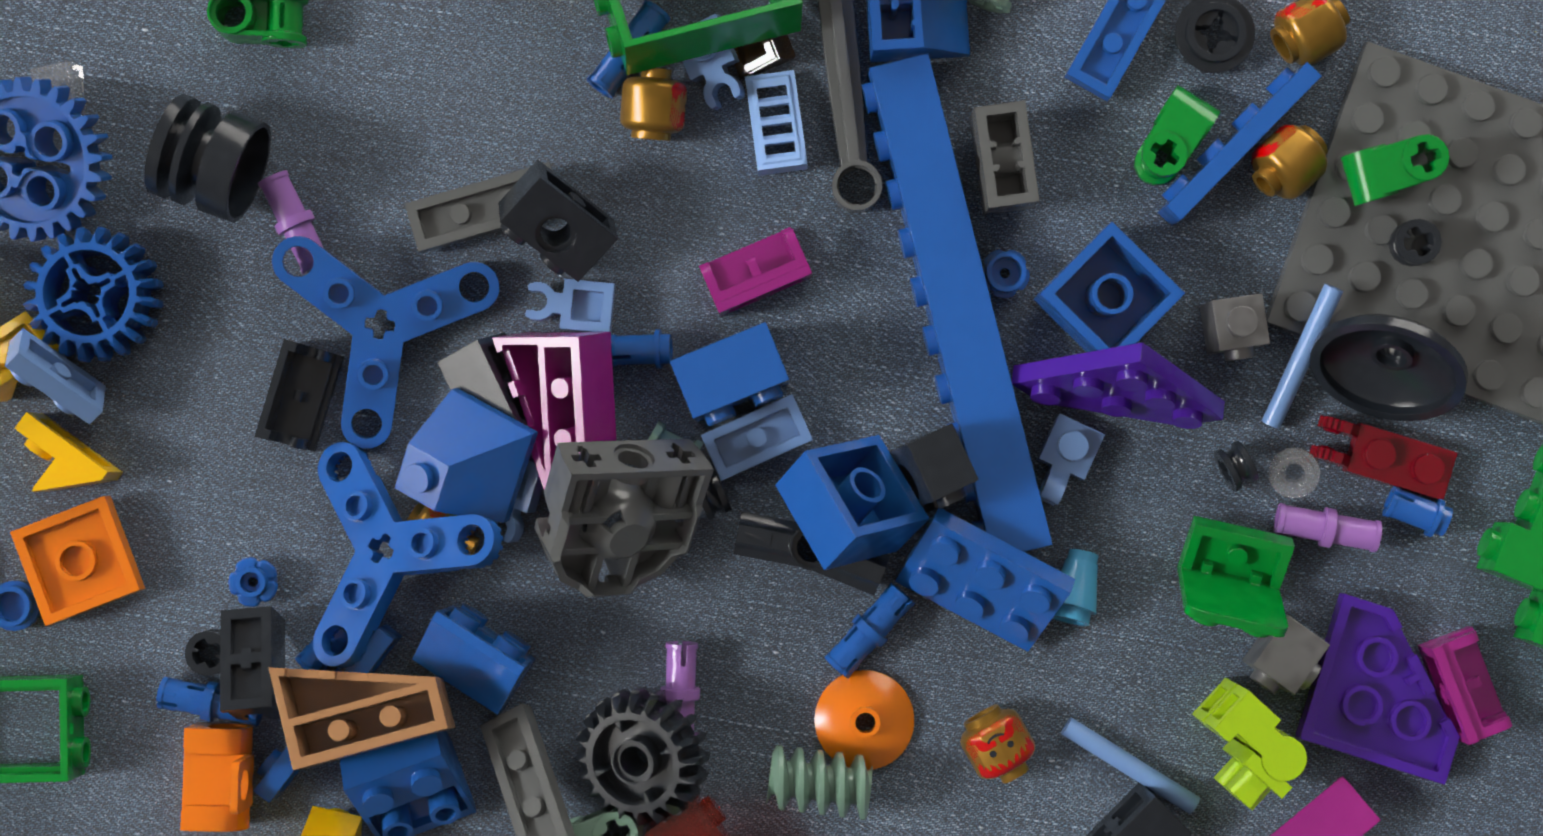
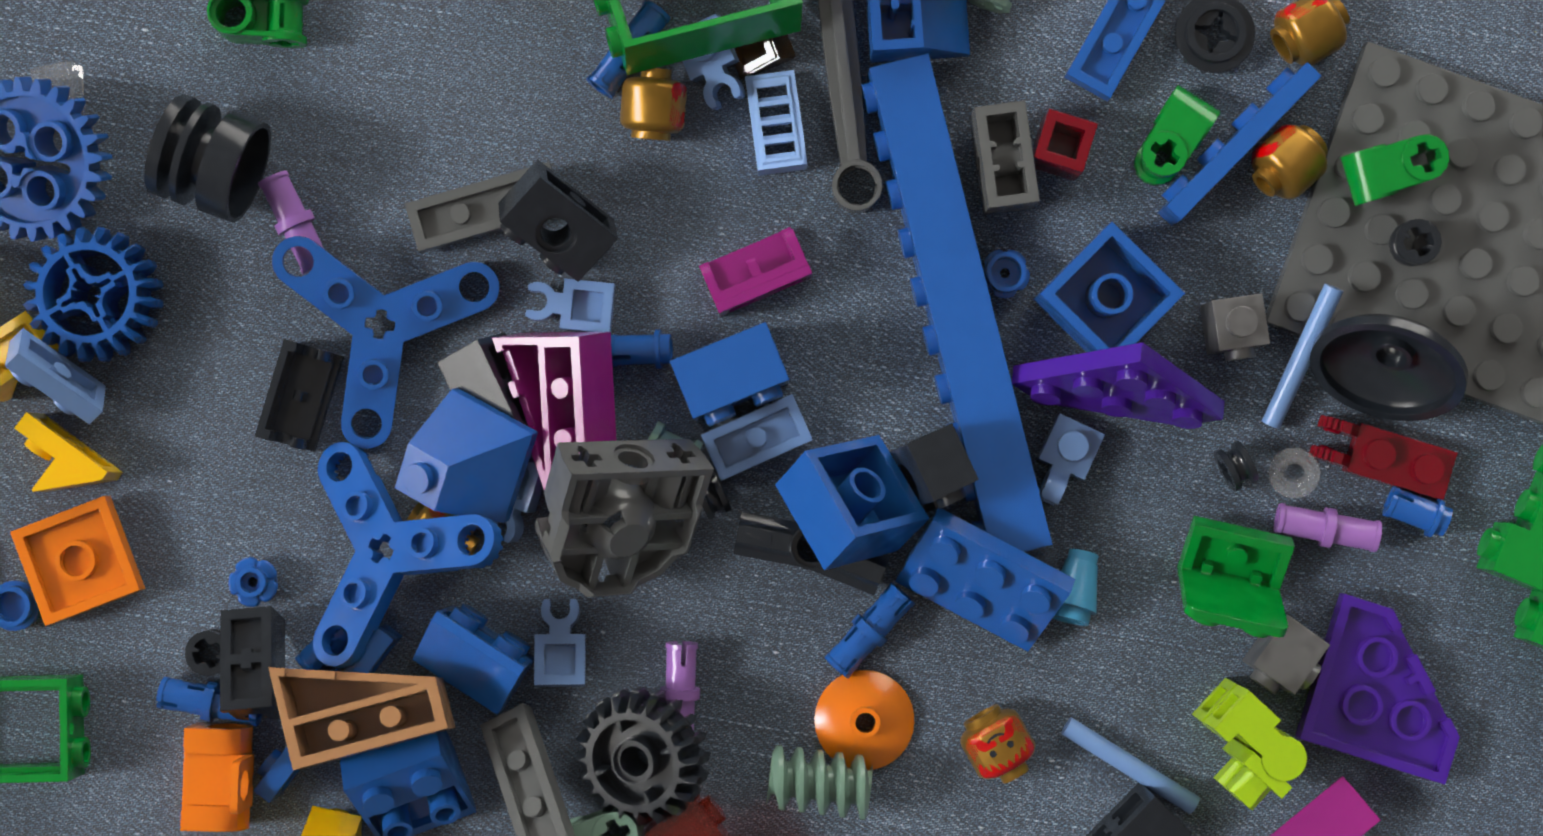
magenta hinge [1417,626,1513,745] -> none
none -> medium blue plate [534,599,586,687]
none -> dark red brick [1032,108,1098,181]

